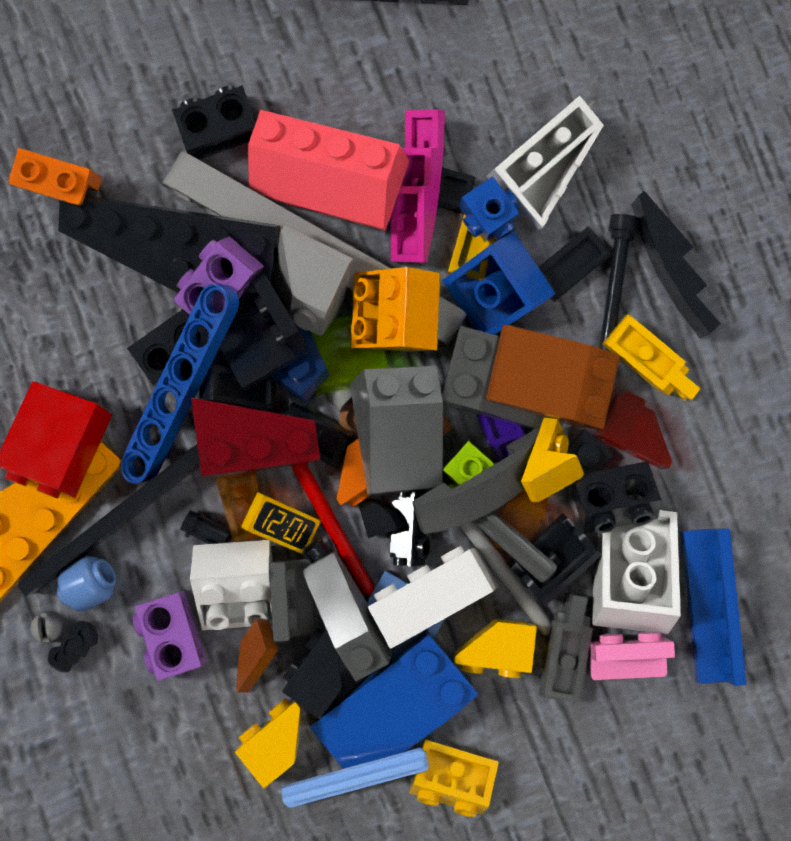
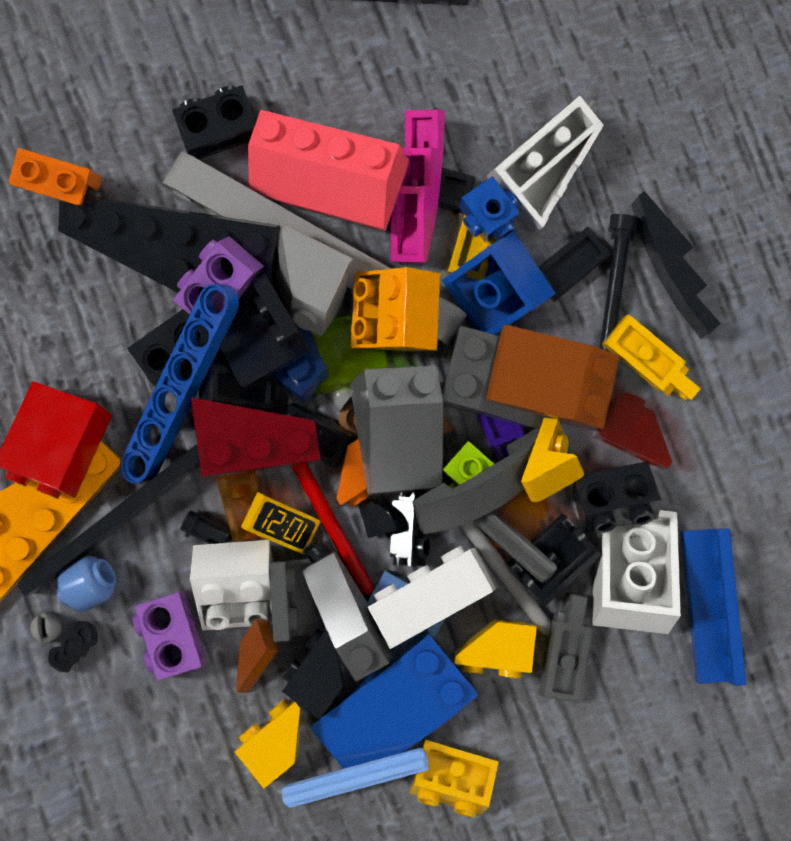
black plate [567,429,614,474] -> none
bright pink bracket [589,632,675,680] -> none

